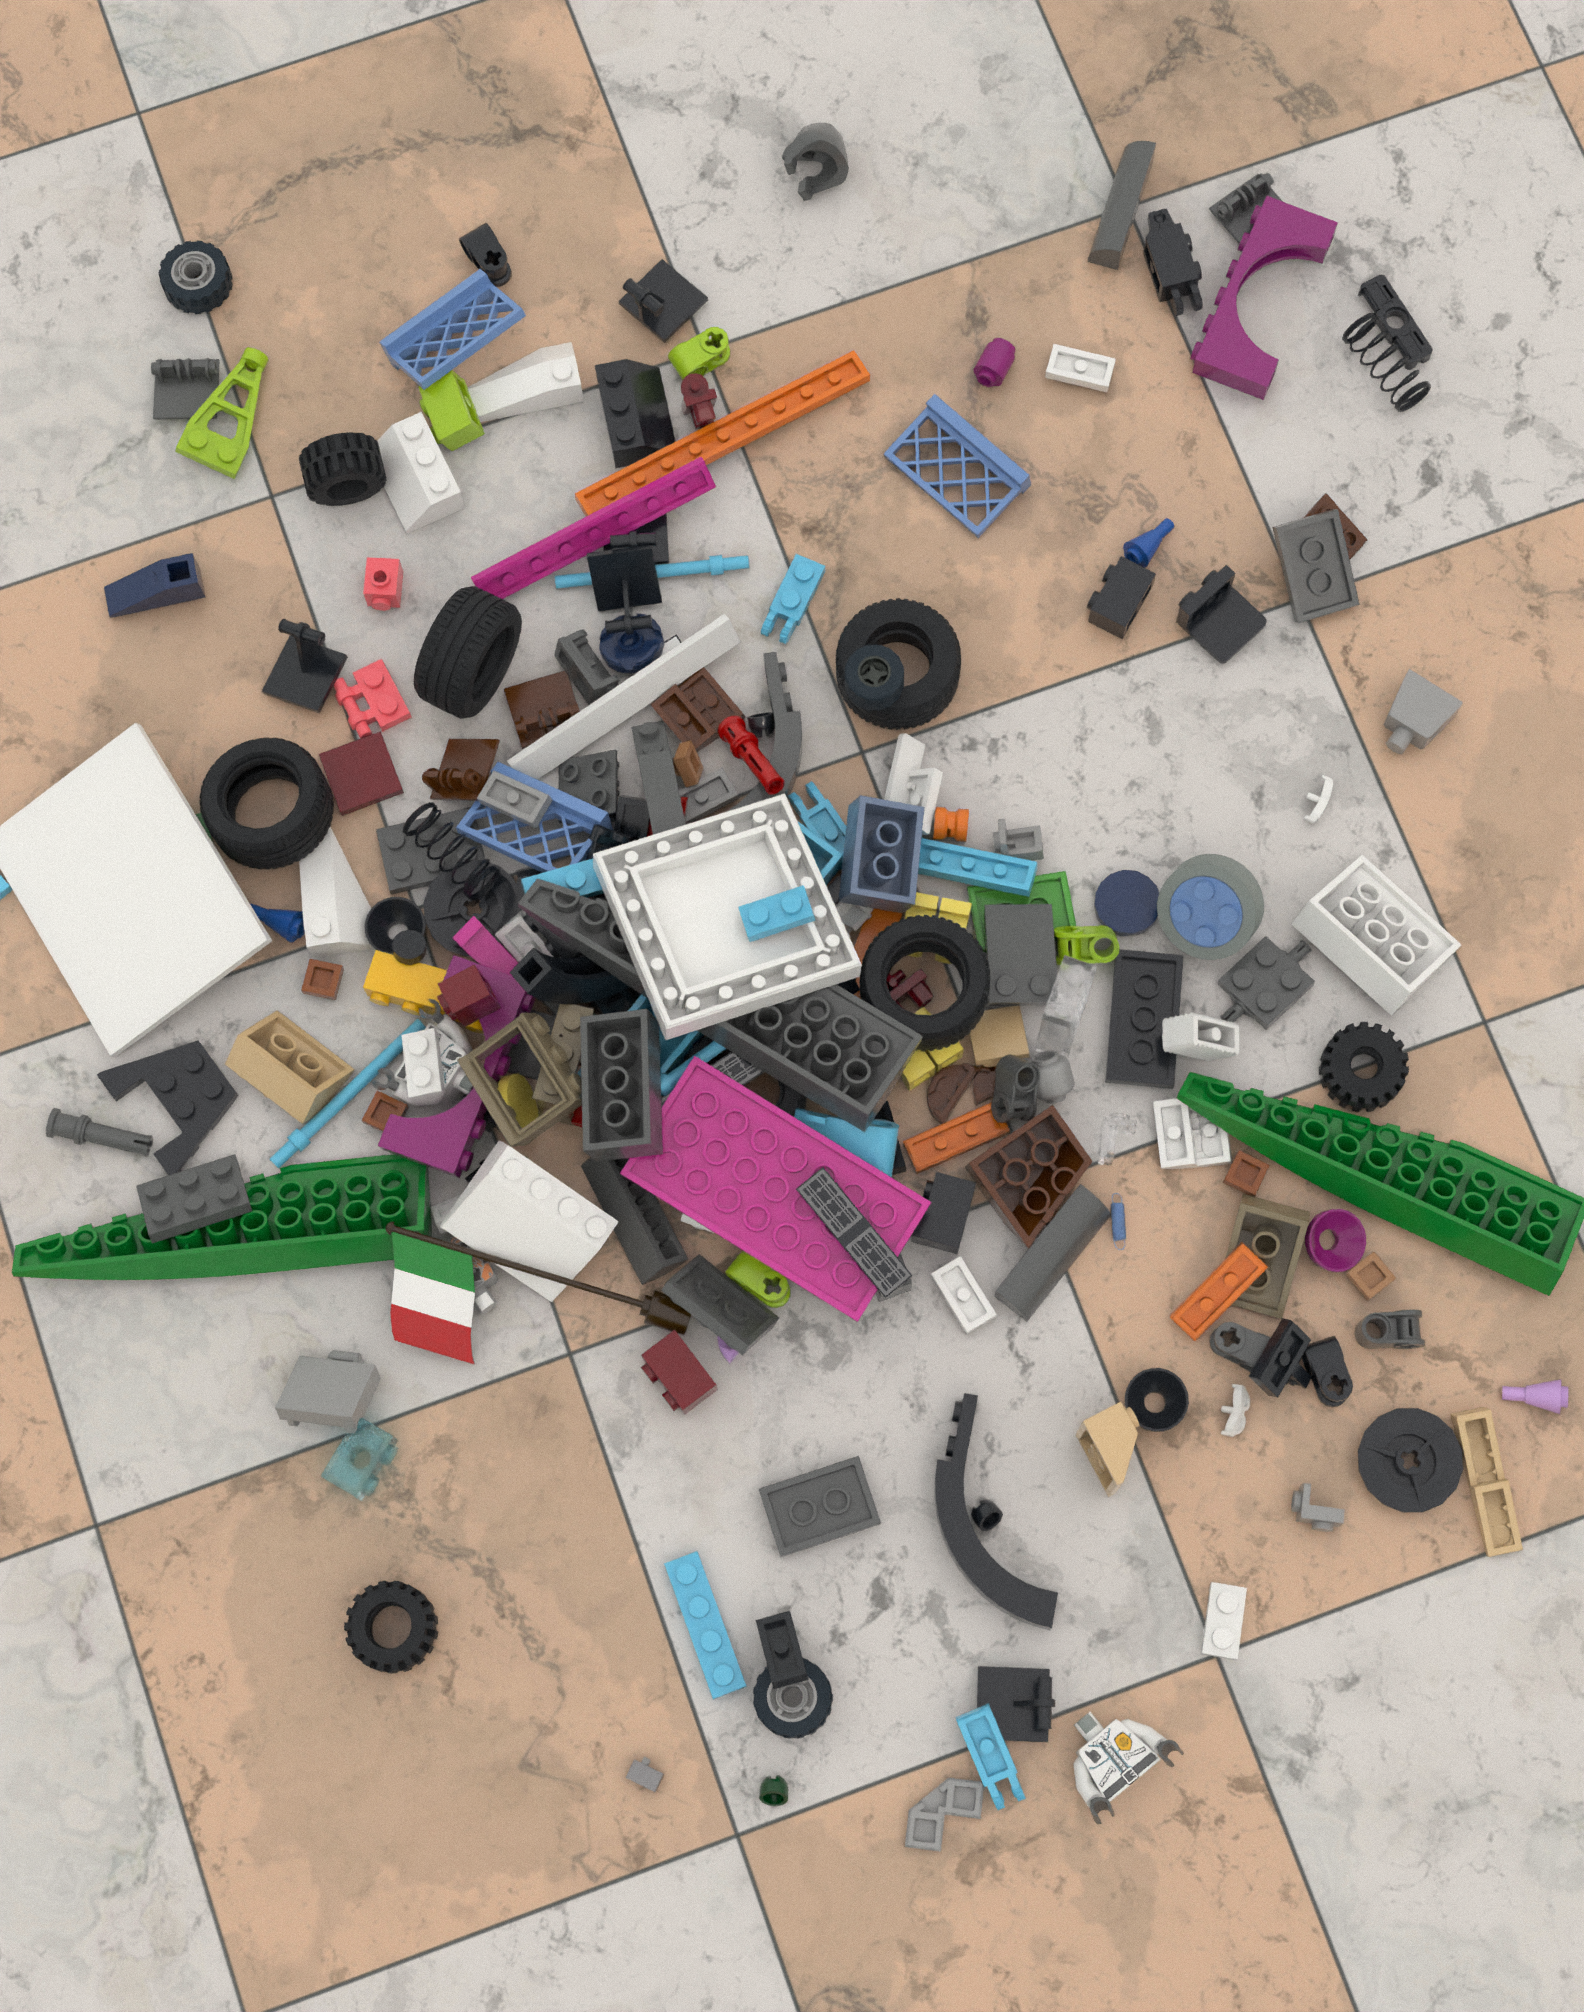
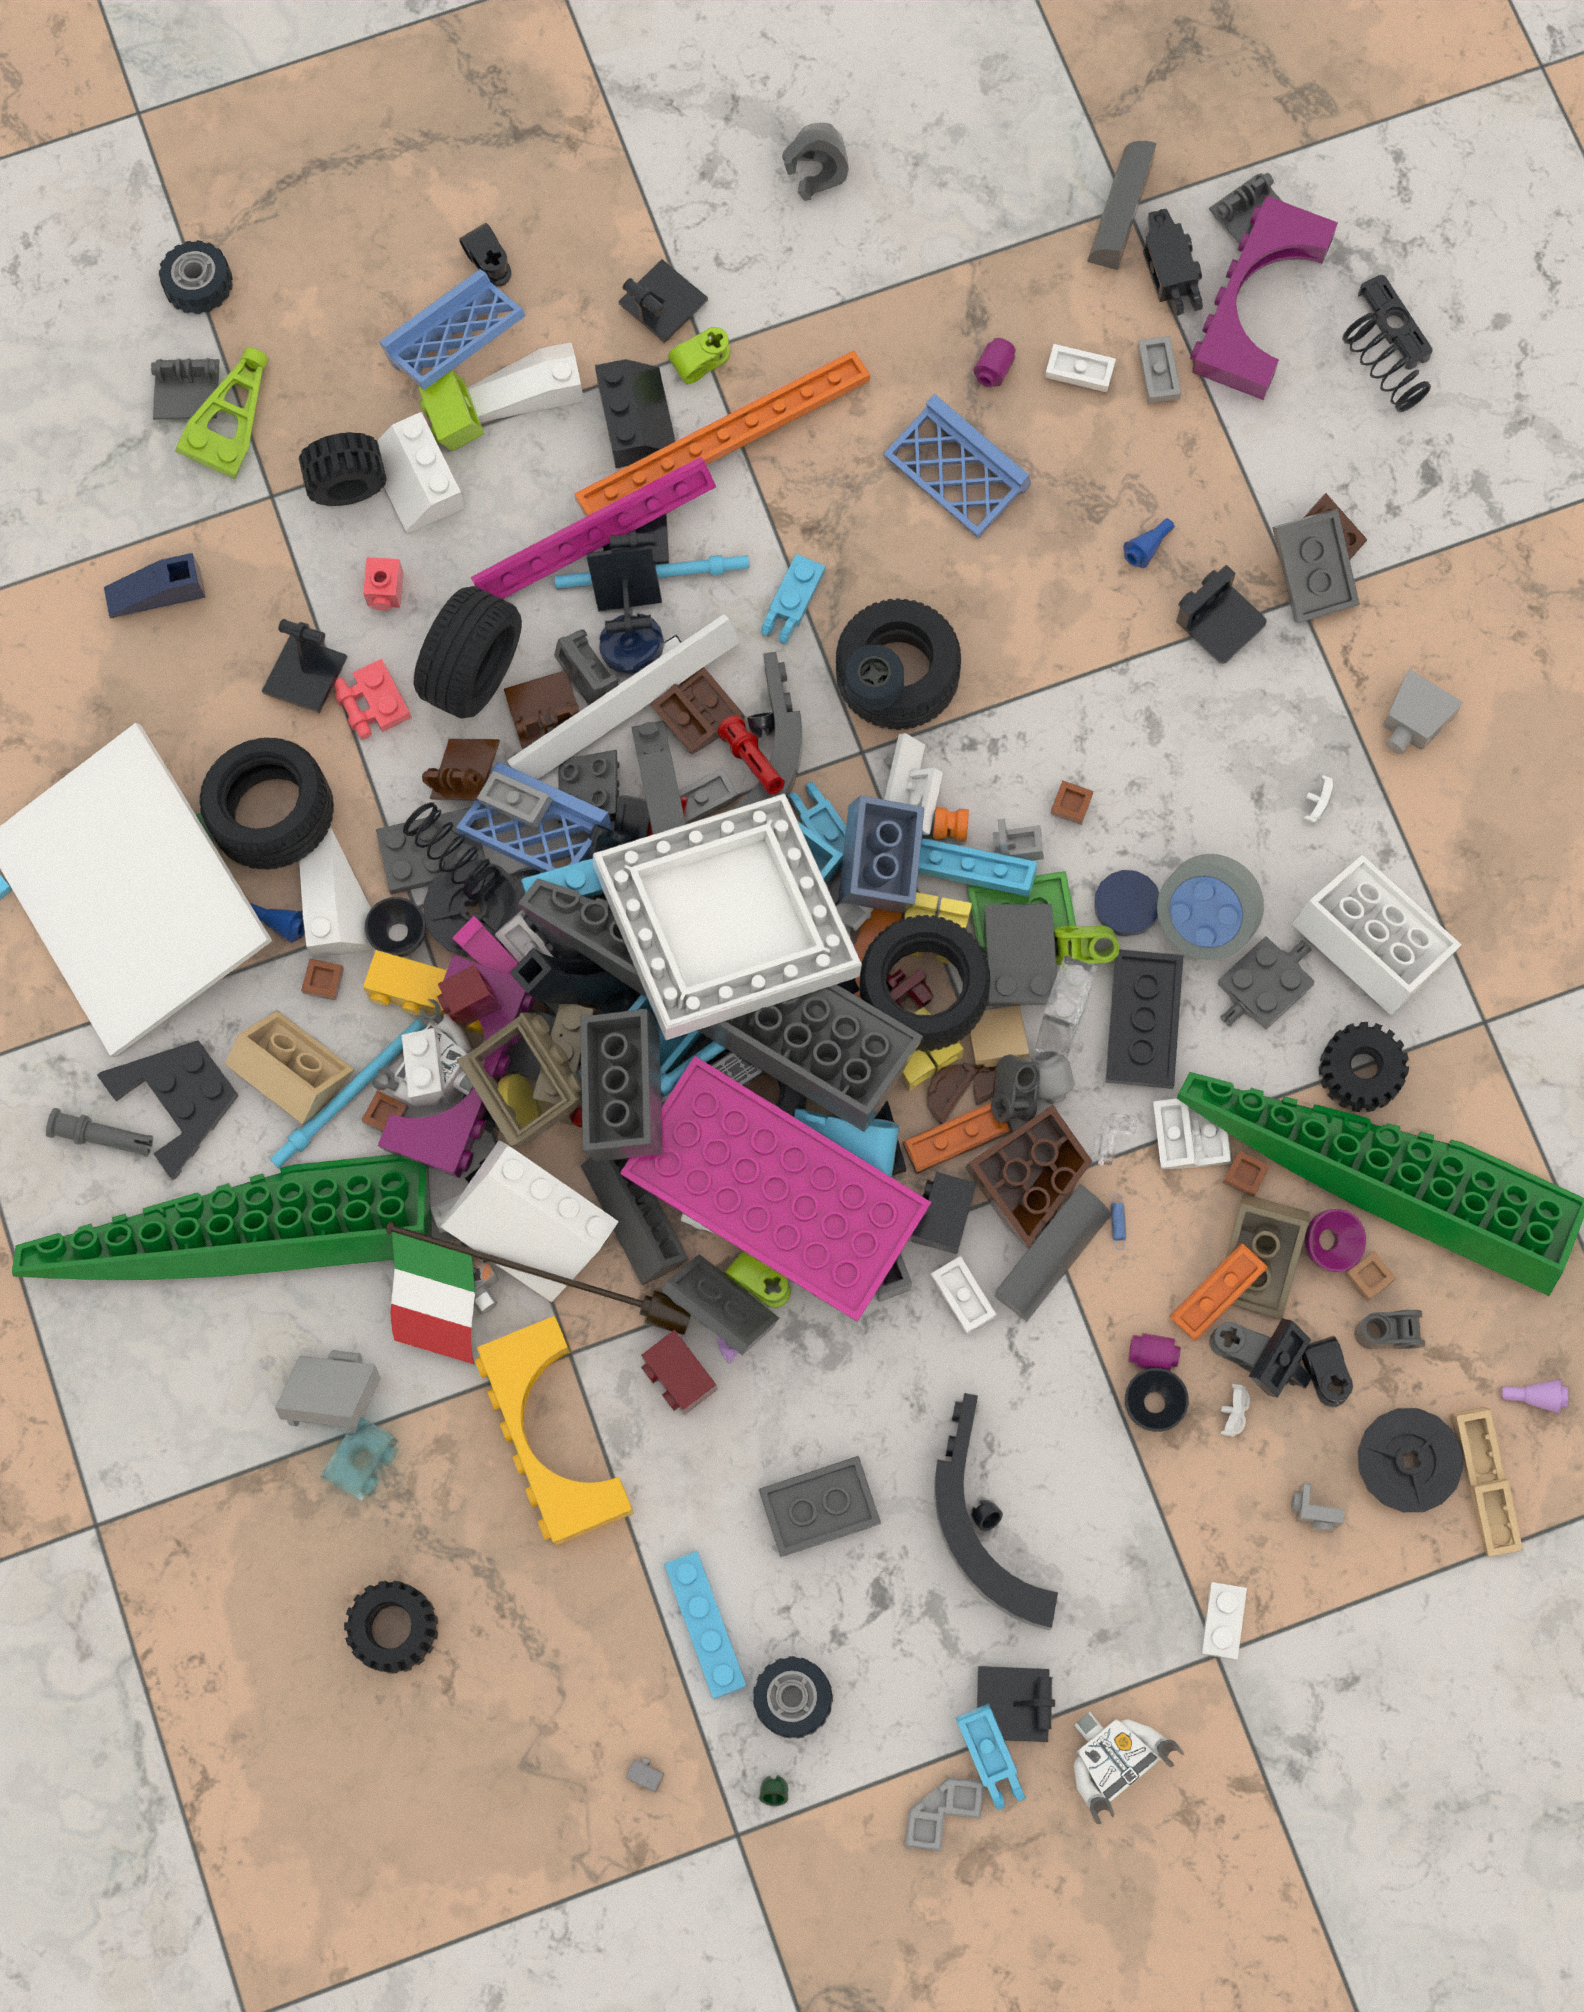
dark grey plate [136,1154,252,1243] -> none
dark red tile [319,731,404,816] -> none
black tile [392,930,427,965] -> none
medium nougat plate [672,740,704,787] -> none
dark red hips [681,373,717,430] -> none
medium azure plate [738,885,816,942] -> none
black plate [756,1611,808,1689] -> none
tile [796,1167,913,1299] -> none
tan slope [1076,1402,1140,1497] -> none
black brick [1086,556,1156,639] -> none
white brick [1162,1012,1239,1061] -> none
none -> yellow arch [475,1316,634,1546]
none -> dark orange plate [1051,780,1094,825]
none -> magenta brick [1128,1333,1181,1371]
none -> light grey plate [1137,336,1181,404]

